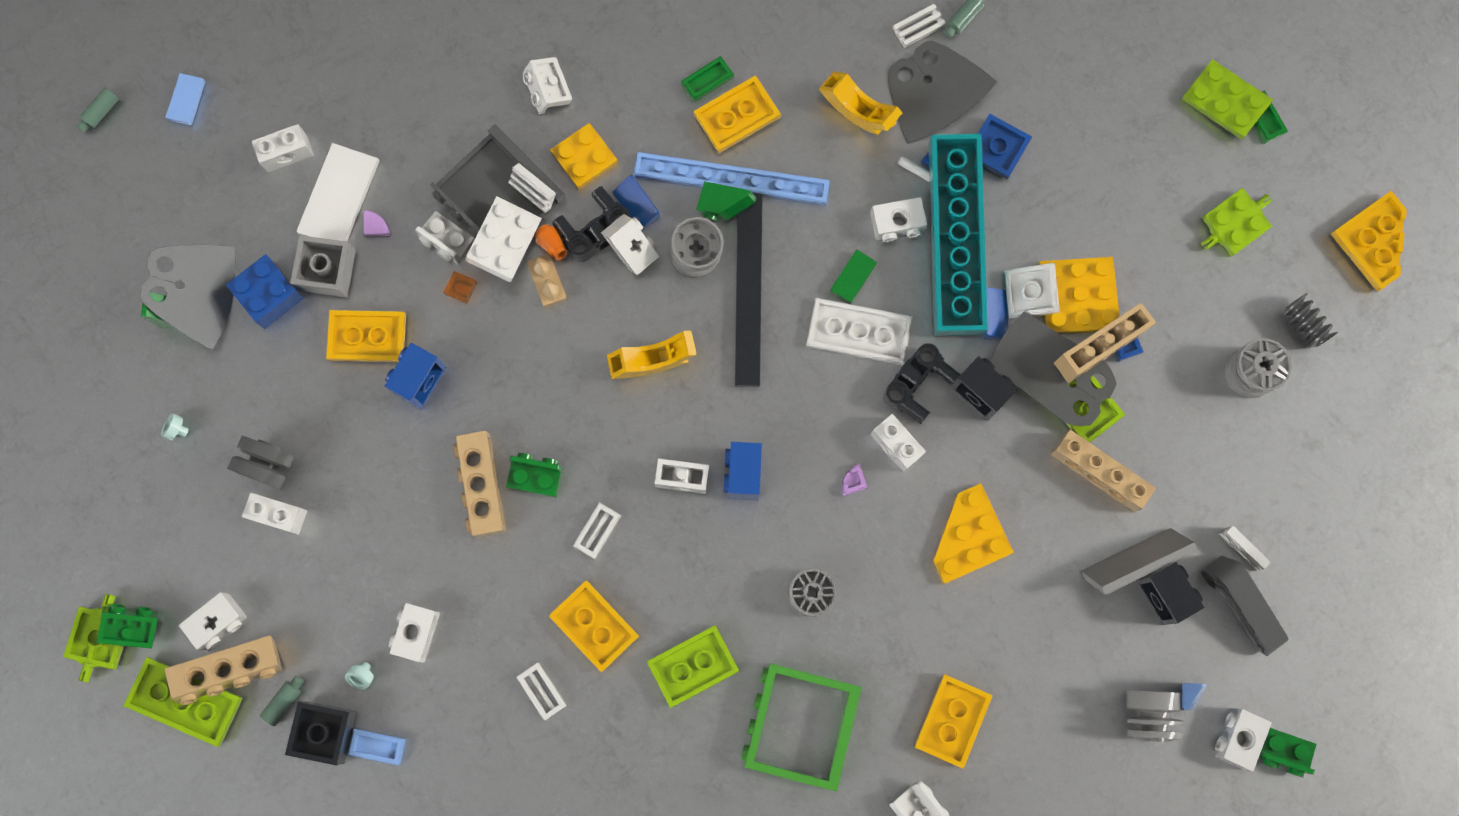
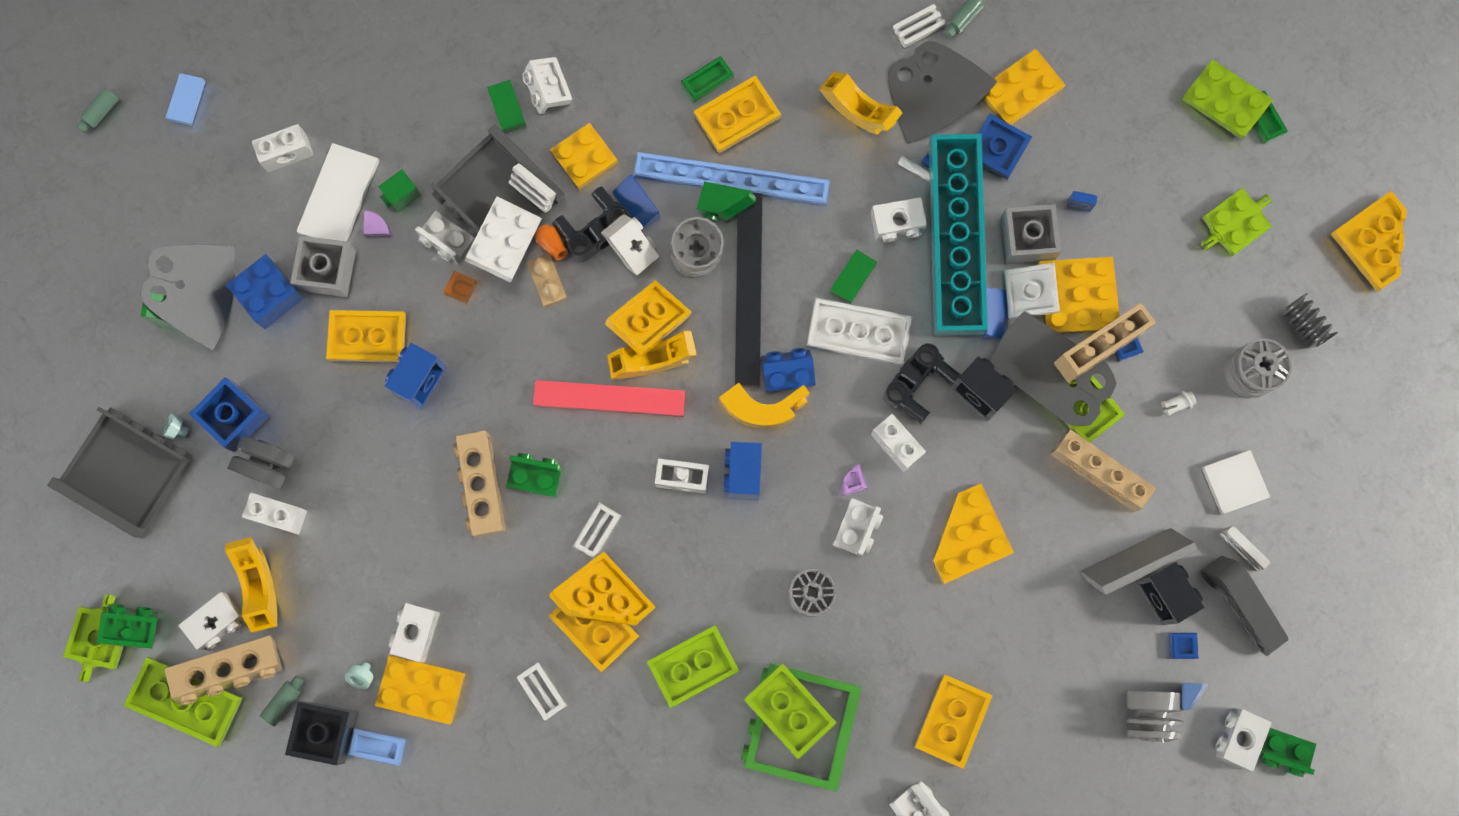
none -> dark grey panel [47,407,192,539]
none -> blue brick [189,377,270,452]
none -> yellow arch [225,537,277,633]
none -> yellow plate [375,655,466,725]
none -> green brick [378,169,421,212]
none -> green tile [487,80,526,133]
none -> coral tile [533,380,685,417]
none -> yellow plate [549,551,656,625]
none -> yellow plate [605,280,691,357]
none -> yellow arch [719,383,810,430]
none -> lime plate [744,663,837,759]
none -> blue bracket [761,348,816,392]
none -> white bracket [832,498,883,557]
none -> yellow plate [982,49,1065,125]
none -> light grey brick [1001,204,1061,264]
none -> blue tile [1066,191,1098,212]
none -> white pin [1161,390,1196,416]
none -> blue tile [1169,633,1199,659]
none -> white tile [1201,450,1270,515]

